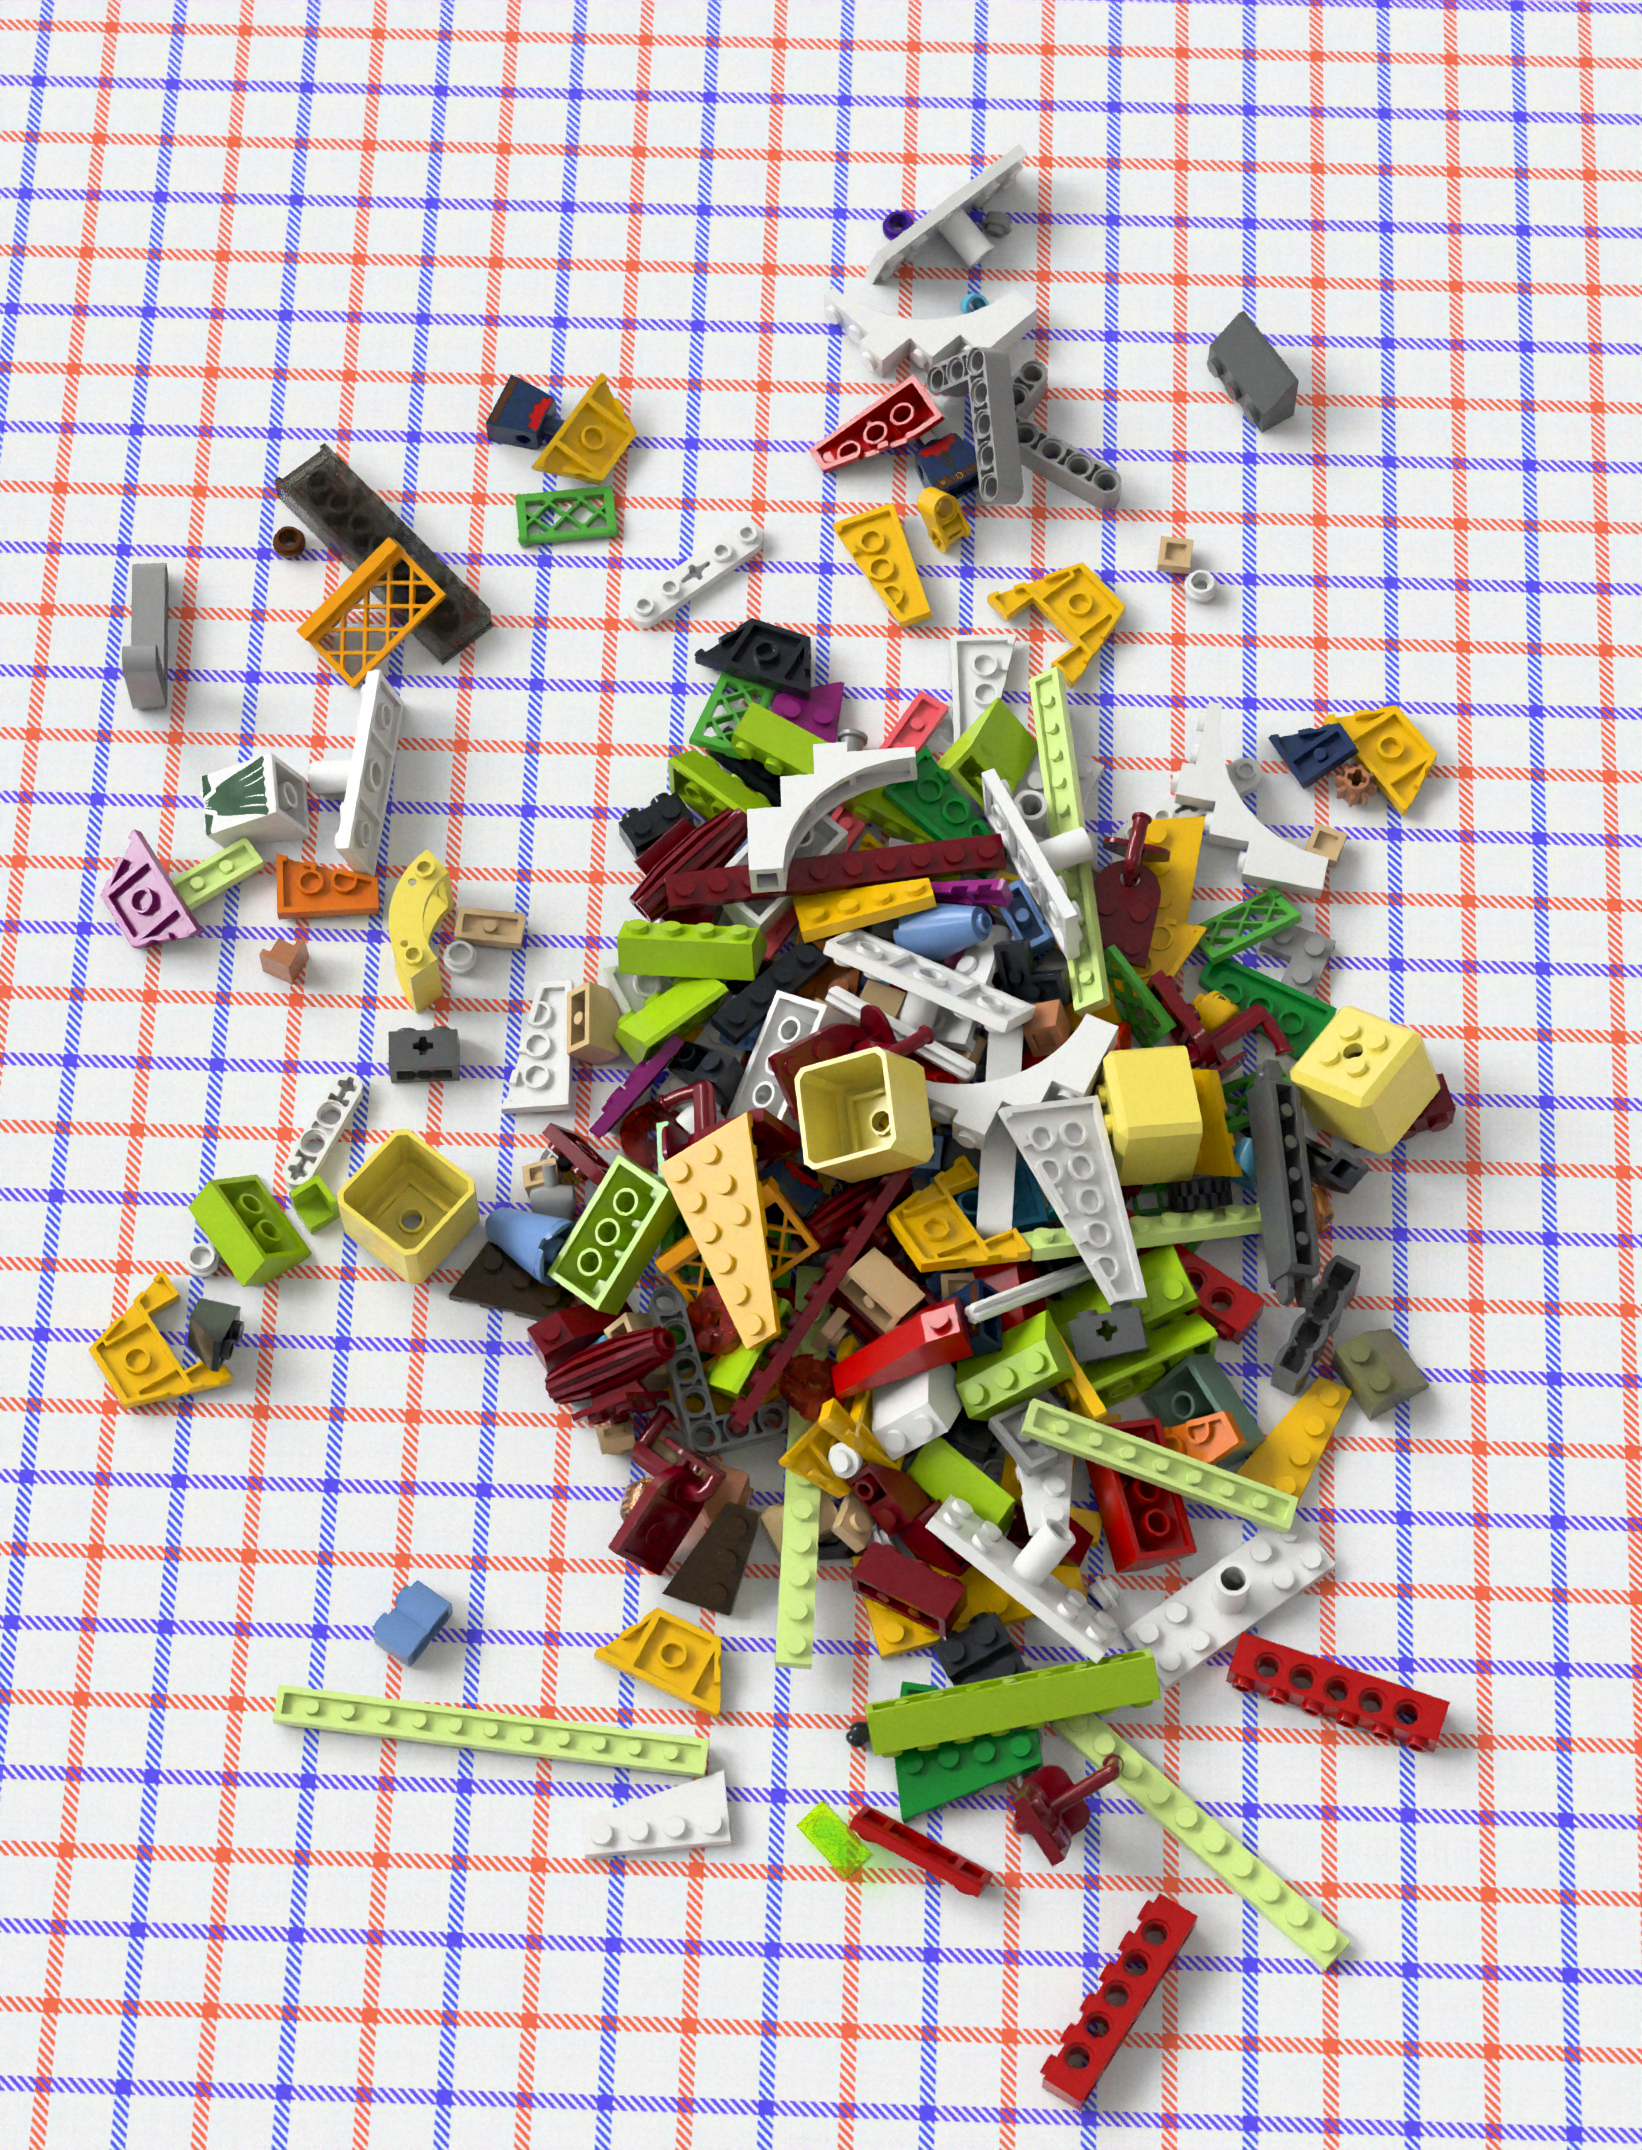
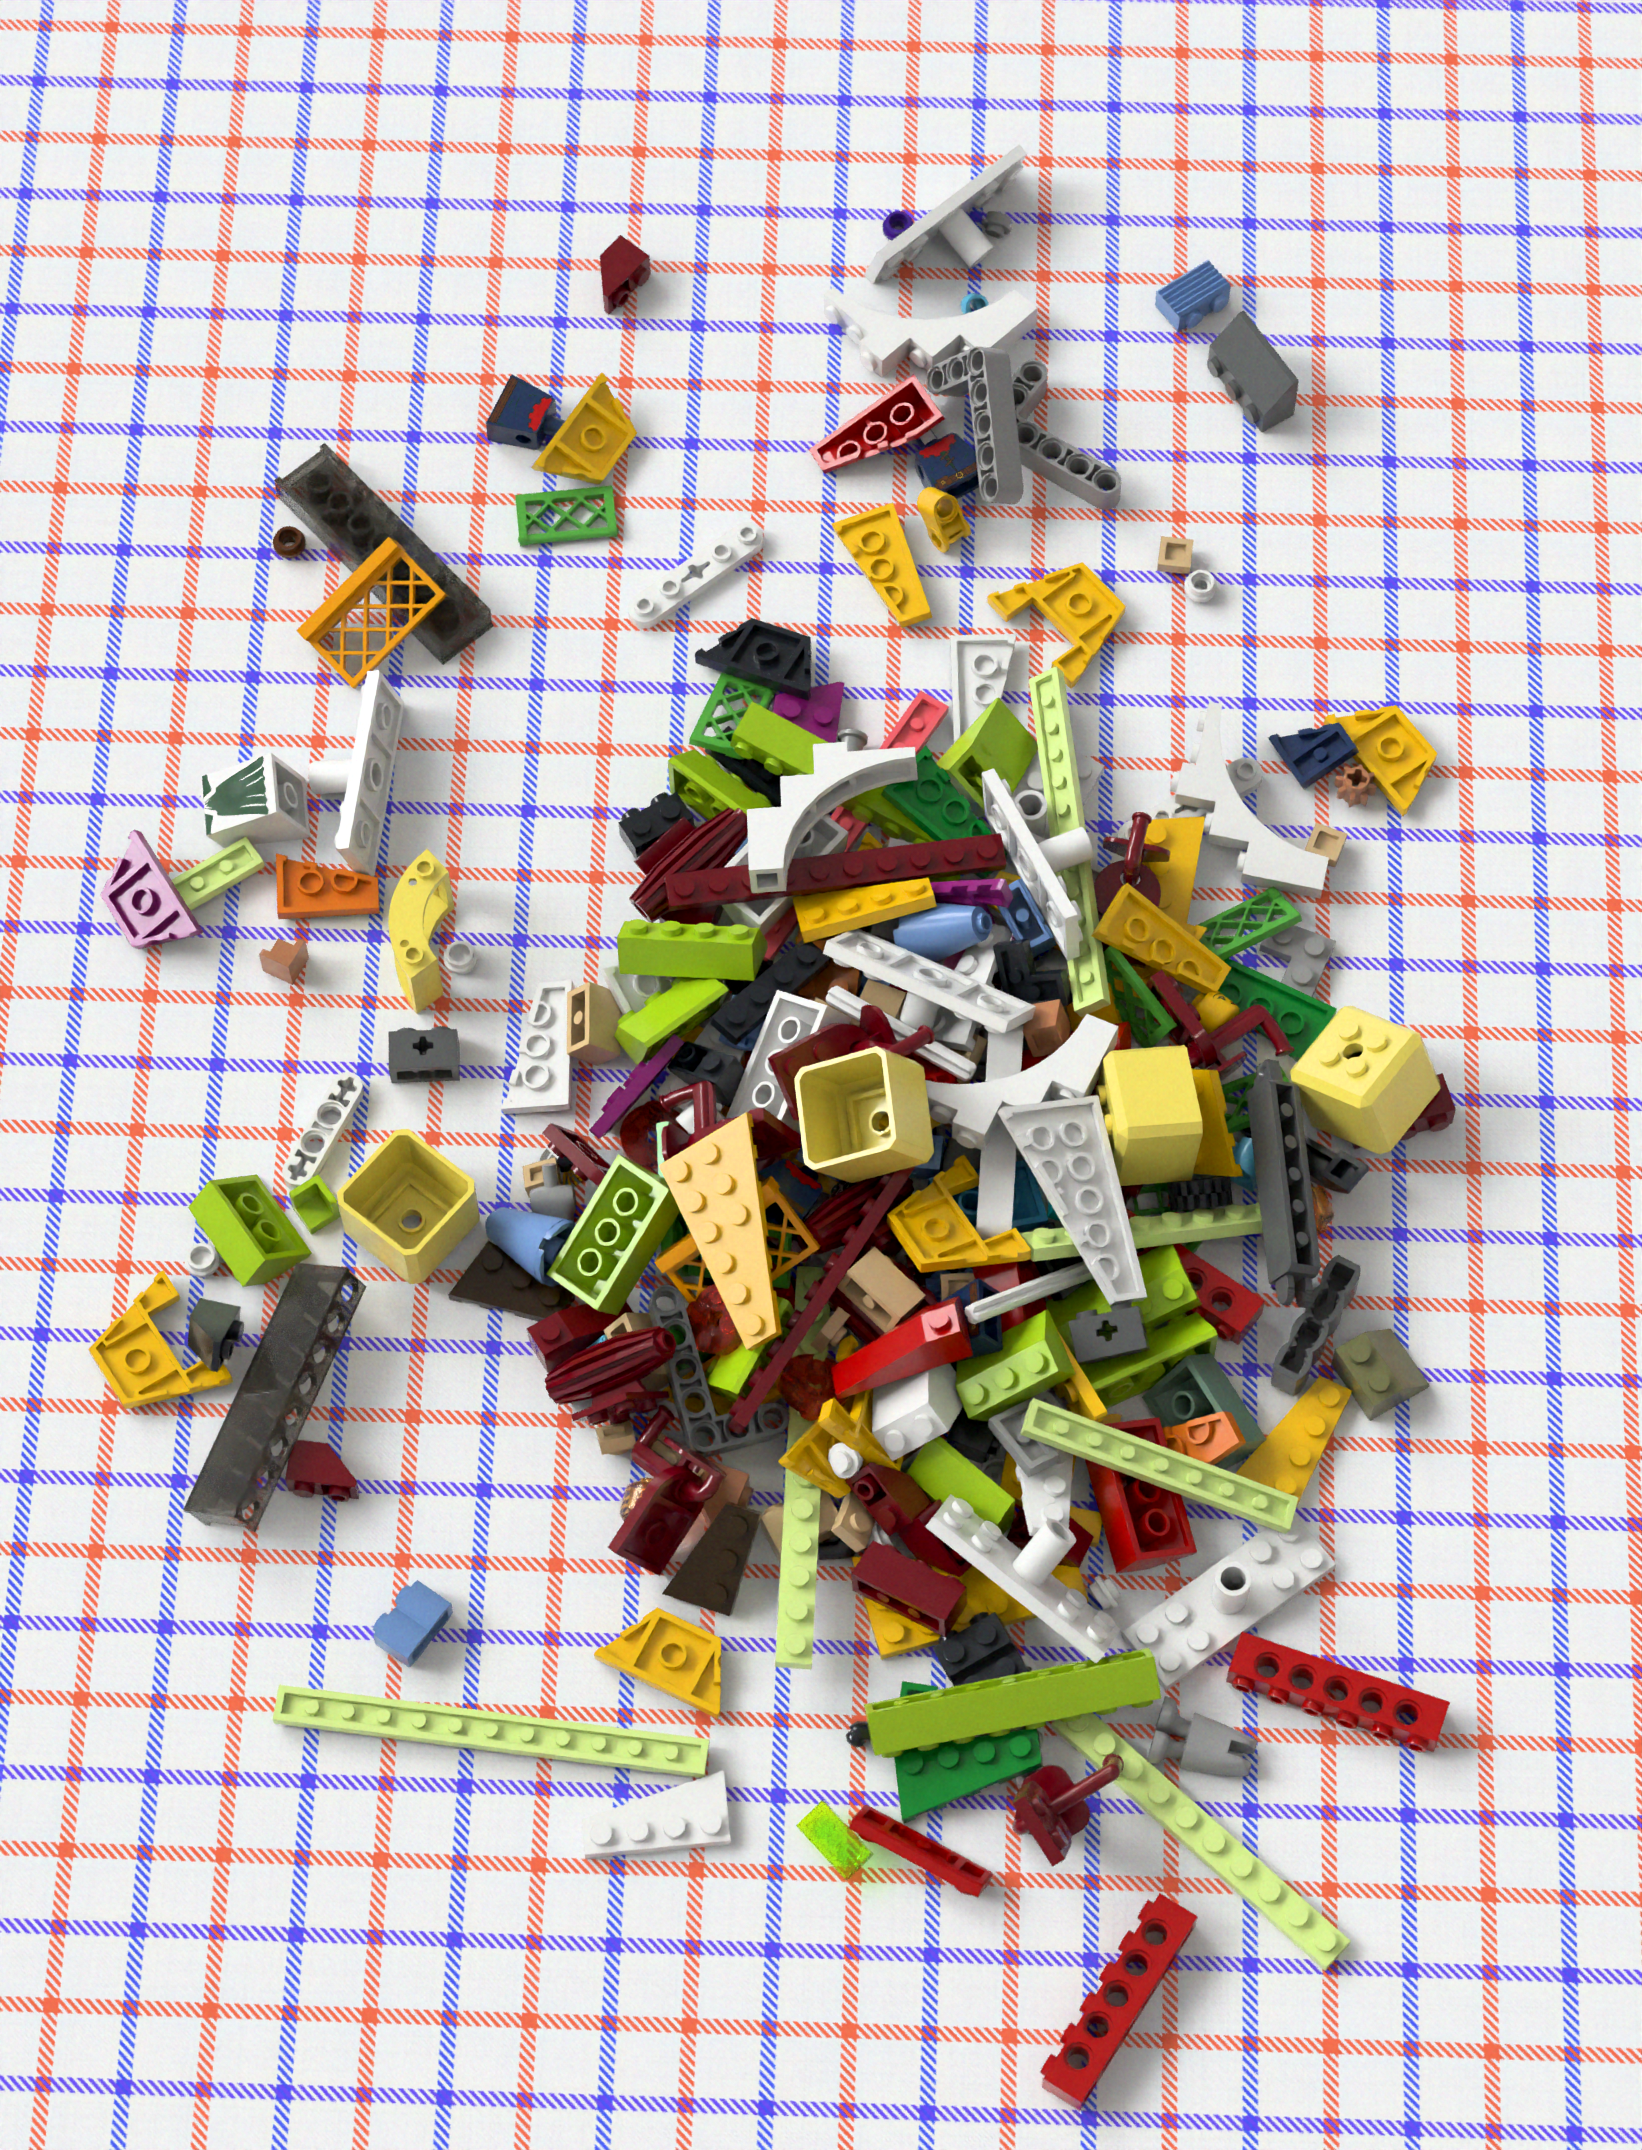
light grey beam [122,563,169,709] -> none
tan plate [454,907,527,950] -> none
none -> clear smoke tile [183,1263,367,1532]
none -> dark red slope [285,1439,360,1502]
none -> dark red slope [600,235,651,315]
none -> yellow wing [1091,883,1231,994]
none -> light grey piece [1147,1696,1257,1777]
none -> medium blue brick [1155,260,1231,332]

